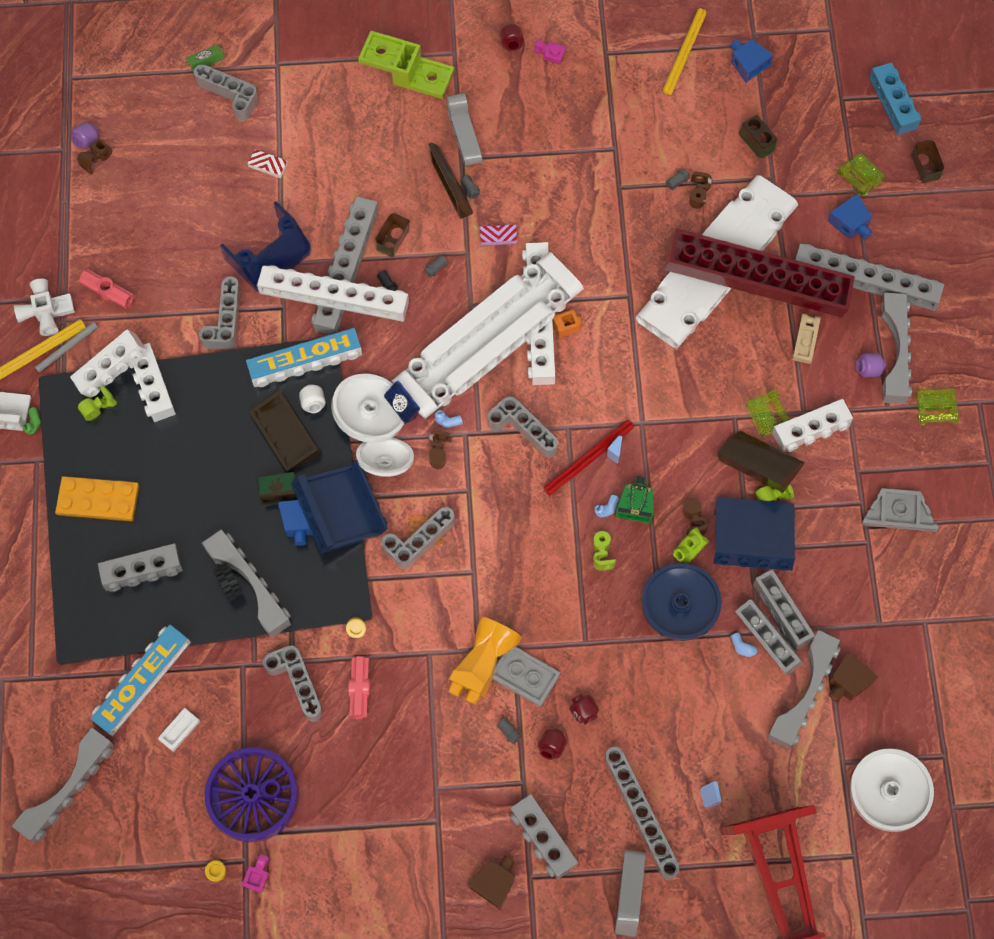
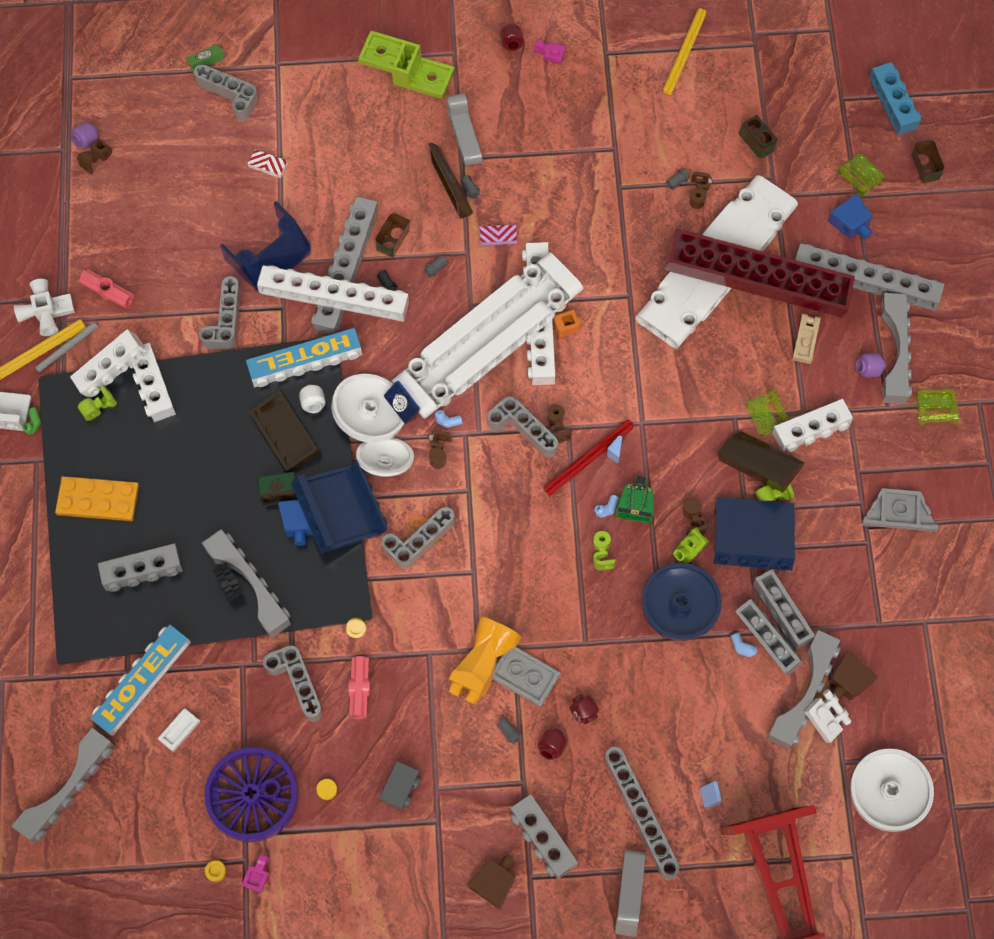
blue torso [730,39,773,83] -> none
none -> yellow tile [316,779,337,800]
none -> dark grey brick [379,761,421,812]
none -> reddish brown leg [548,405,572,443]
none -> white plate [804,689,851,743]

